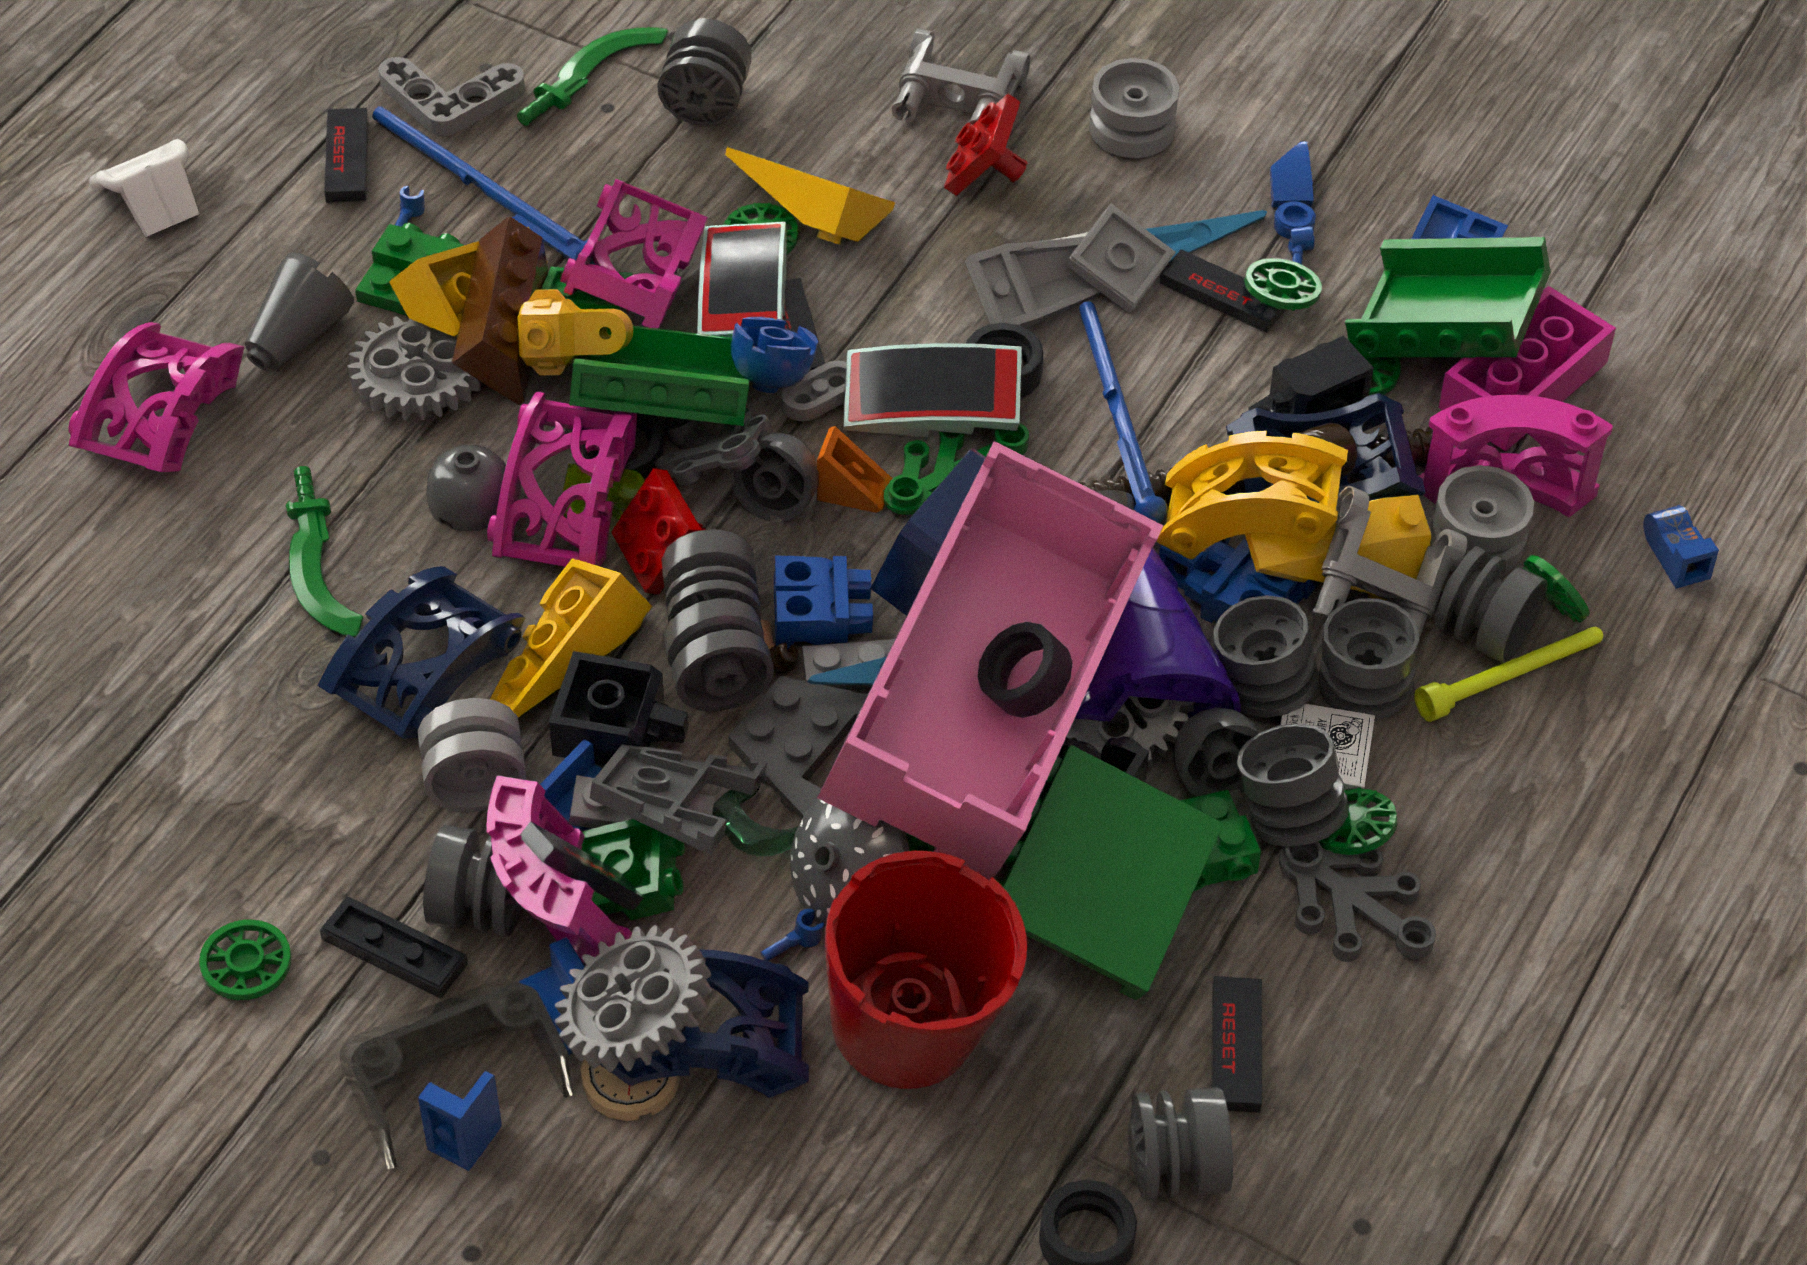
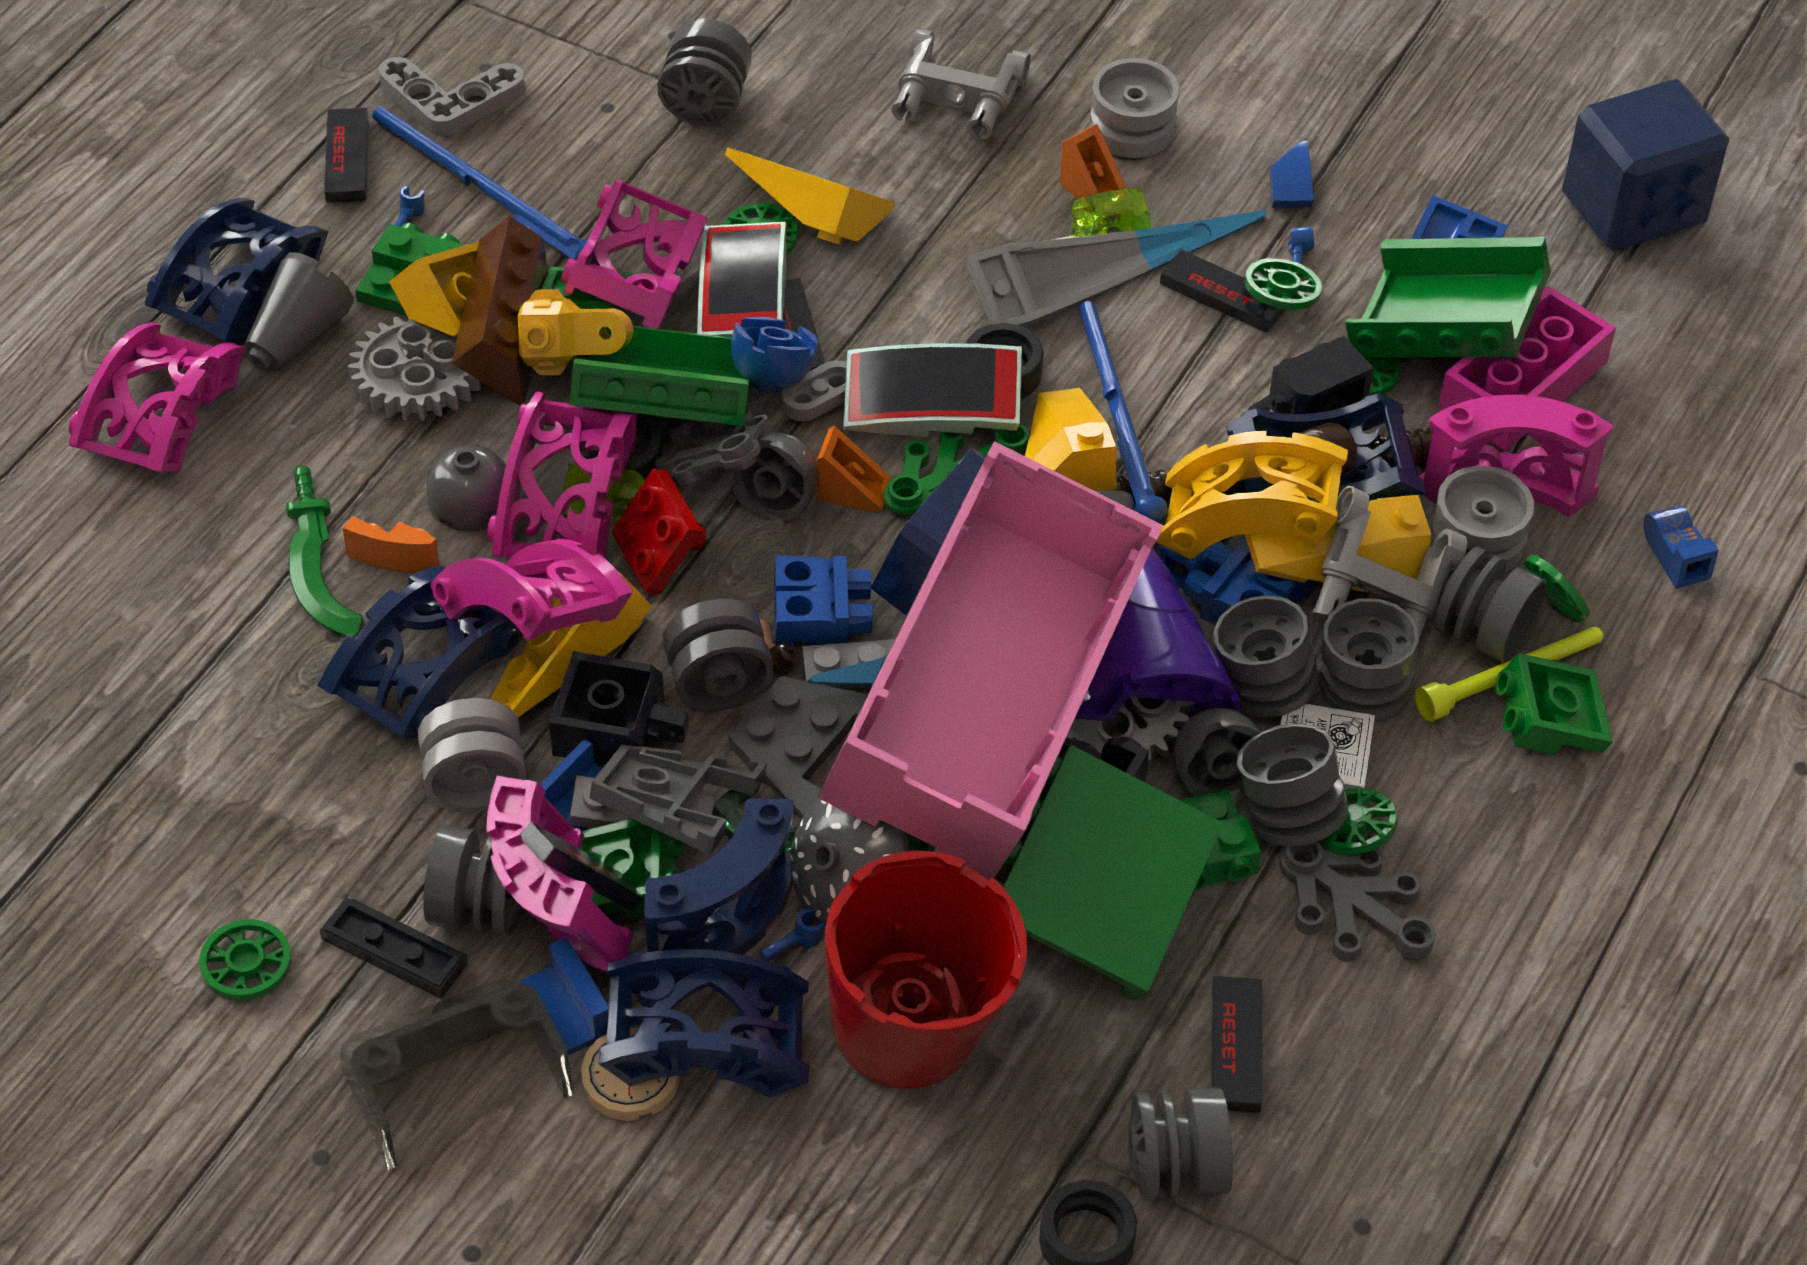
white piece [89,139,199,237] -> none
blue panel [418,1071,502,1171] -> none
green sword [517,27,668,126] -> none
light grey gear [555,925,712,1072] -> none
dark grey wheel [662,529,761,623] -> none
red plate [944,93,1028,196] -> none
black tyre [977,622,1072,718] -> none
light grey tile [1064,203,1176,314] -> none
blue tile [1274,201,1315,239] -> none
none -> dark blue fence [145,198,329,342]
none -> orange slope [342,516,440,573]
none -> dark pink fence [431,539,633,640]
none -> dark blue fence [644,799,794,955]
none -> yellow wedge [1025,388,1116,492]
none -> orange slope [1060,124,1131,215]
none -> clear neon green leg [1071,186,1150,238]
none -> green plate [1495,653,1613,755]
none -> dark blue plate [1562,78,1730,250]

